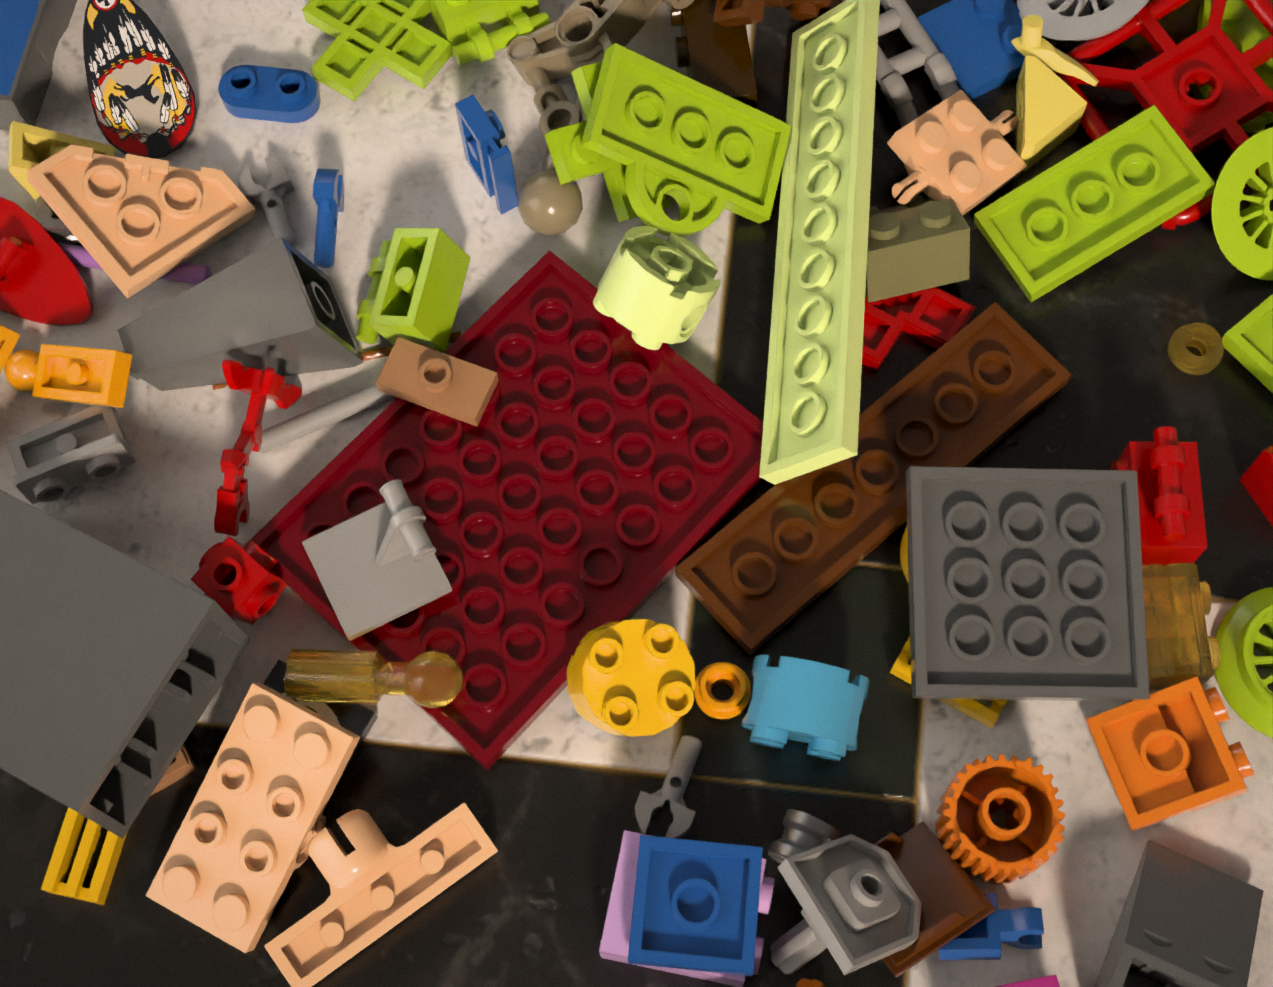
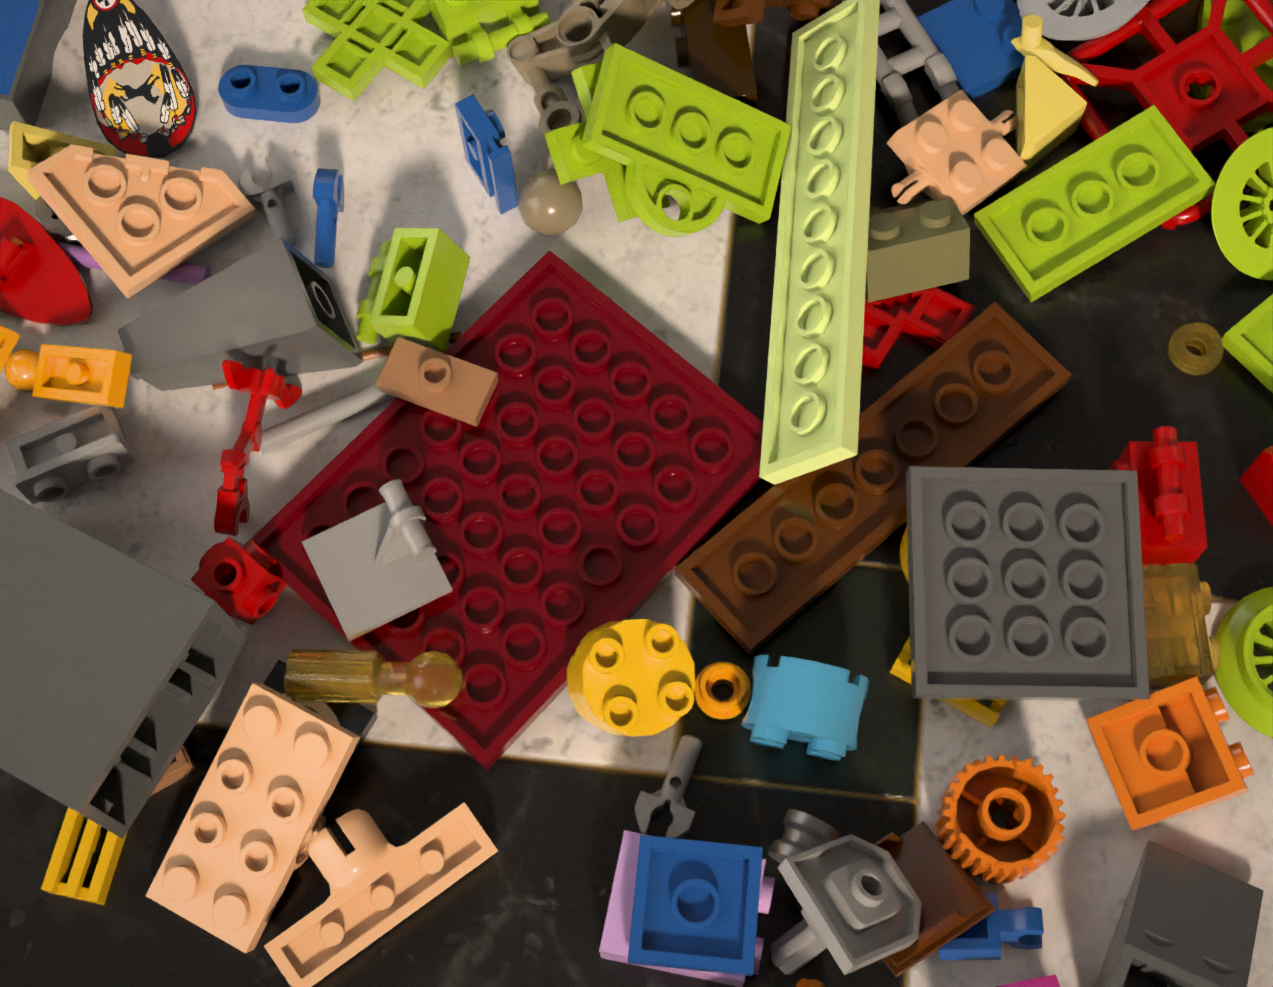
yellowish green brick [593,226,721,350] -> none

